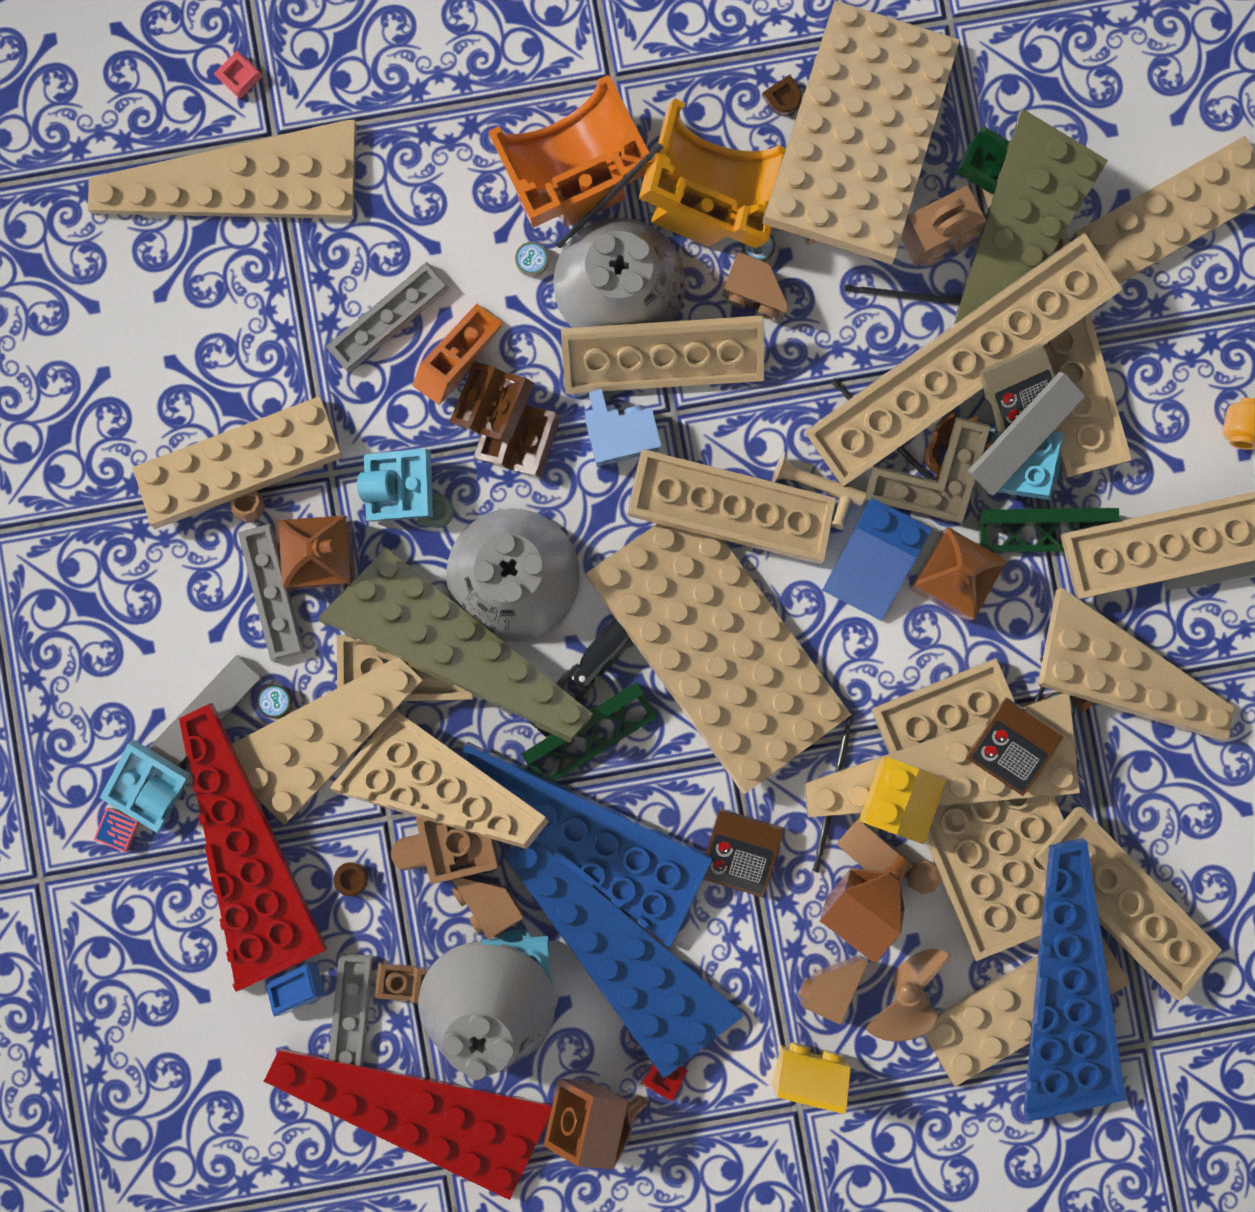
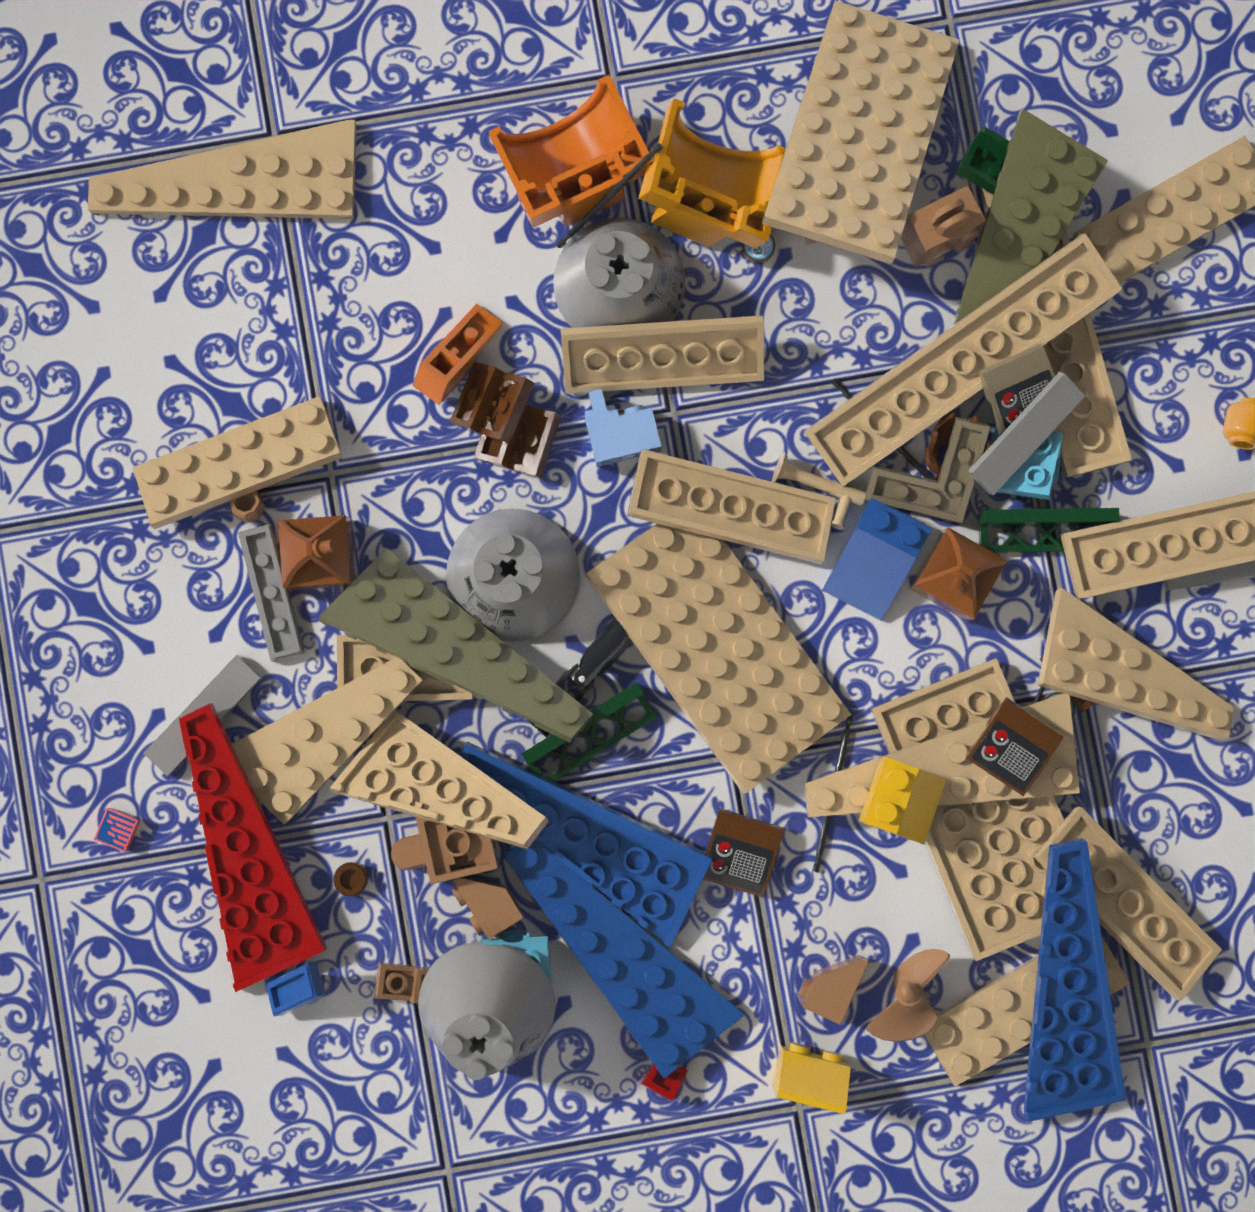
medium azure plate [100,740,191,833] -> none
coral tile [214,51,262,100] -> none
tile [257,685,293,718] -> none
red wing [263,1048,552,1200] -> none
light grey tile [326,262,449,373] -> none
light grey tile [329,952,374,1066] -> none
medium azure plate [357,449,433,522] -> none
sand green tile [417,493,454,528] -> none
tile [515,242,549,277] -> none
dark orange piece [544,1078,648,1169] -> none
medium nougat slope [722,252,788,321] -> none
reddish brown tile [762,74,802,116] -> none
dark orange piece [820,856,909,963] -> none
medium nougat slope [836,819,914,878] -> none
black piece [844,284,962,305] -> none
medium nougat tile [906,860,941,894] -> none

